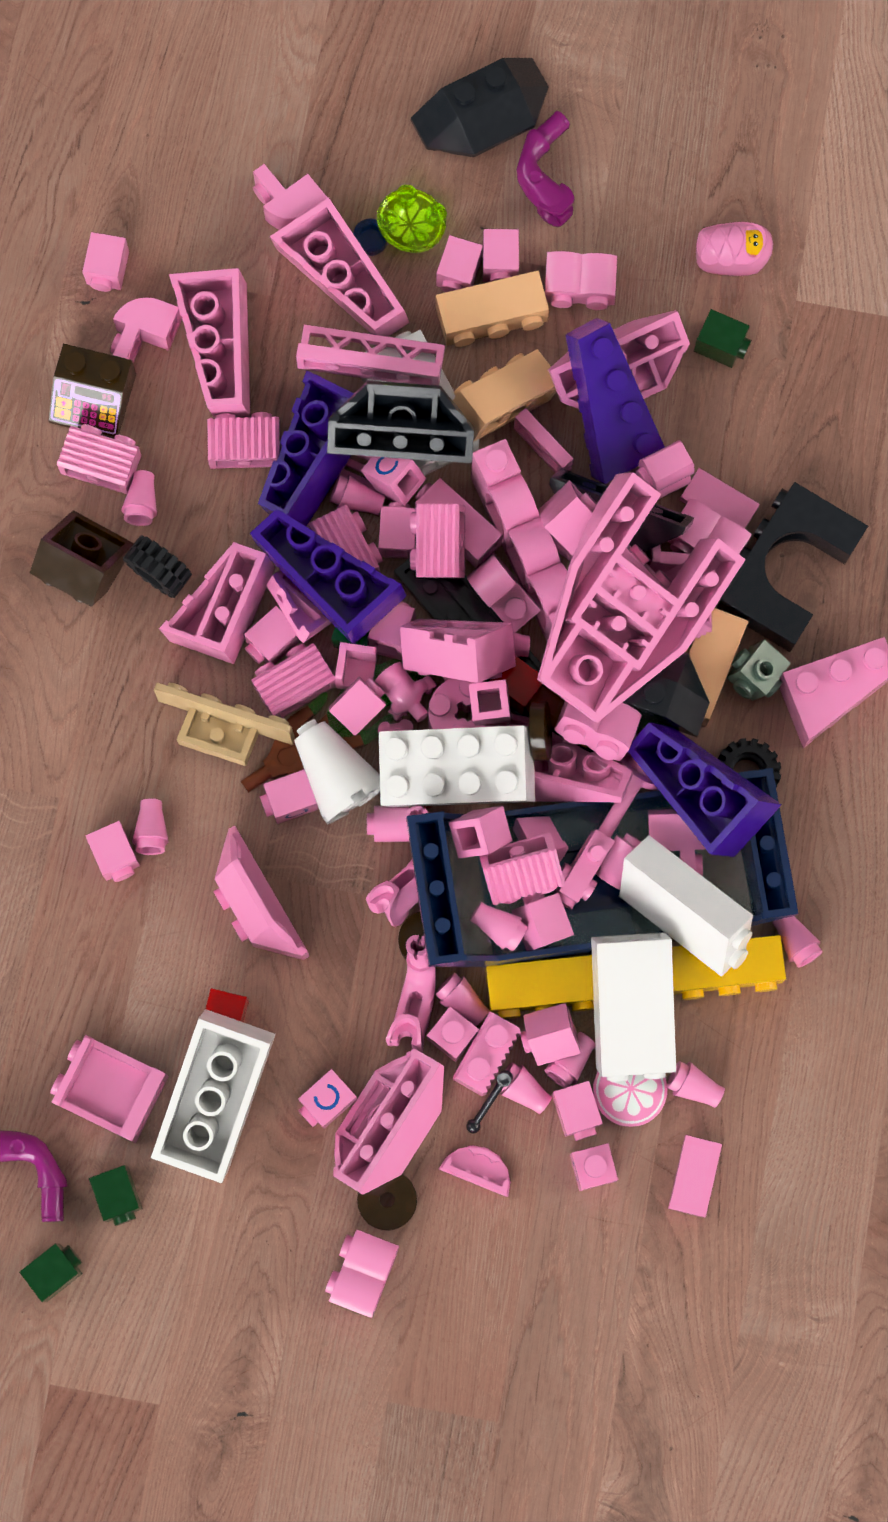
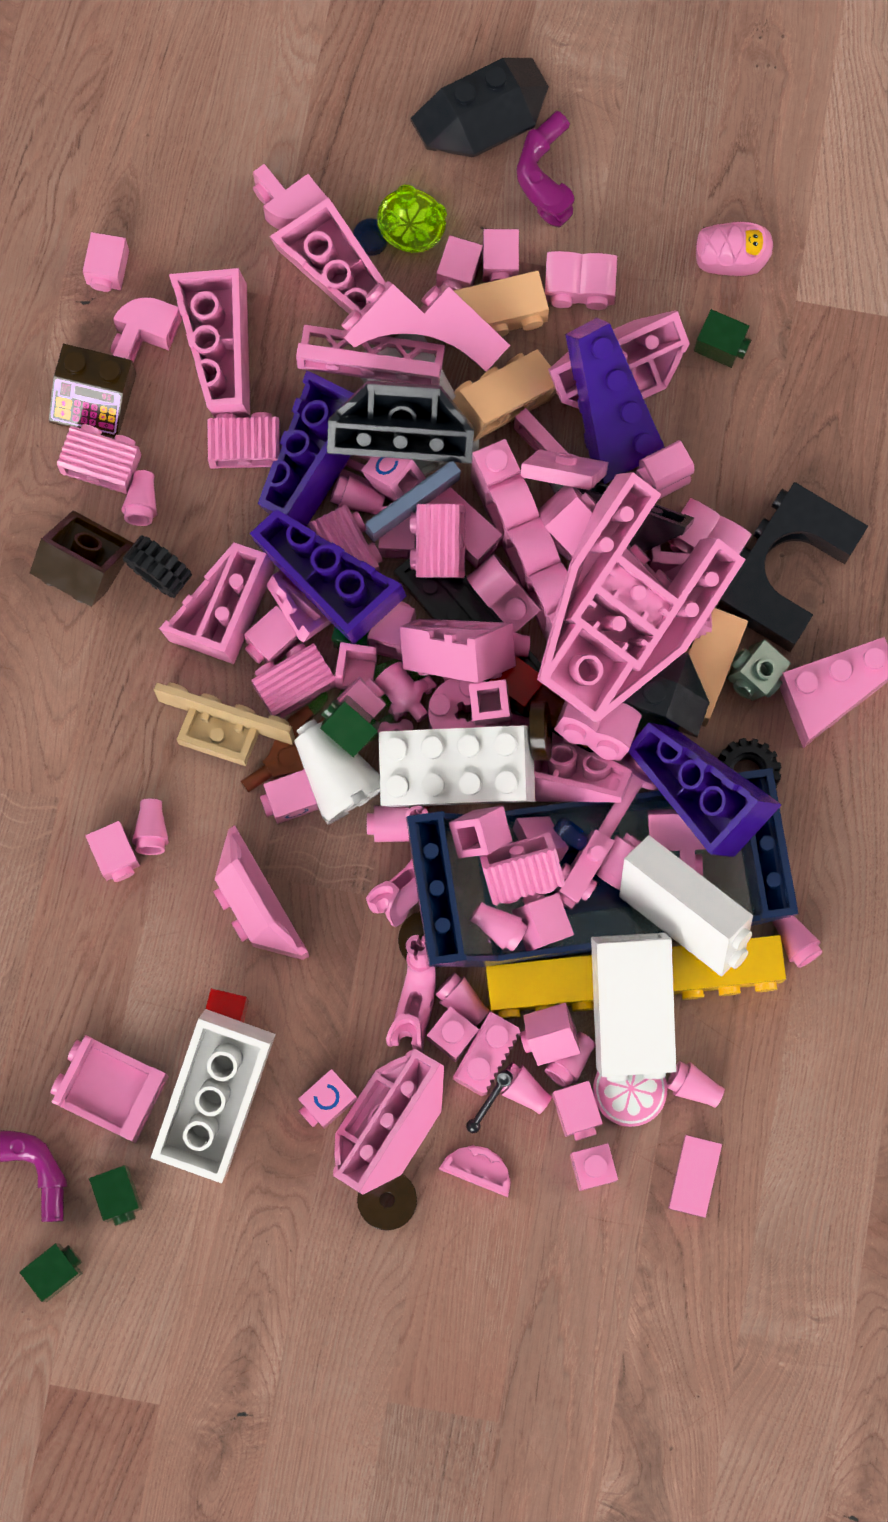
bright pink brick [325,1230,399,1318] -> none
bright pink tile [680,468,760,529] -> none
none -> dark green brick [320,695,380,758]
none -> bright pink arch [340,281,510,372]
none -> sand blue tile [366,461,461,543]
none -> bright pink plate [520,449,609,490]
none -> clear blue tile [553,817,590,851]

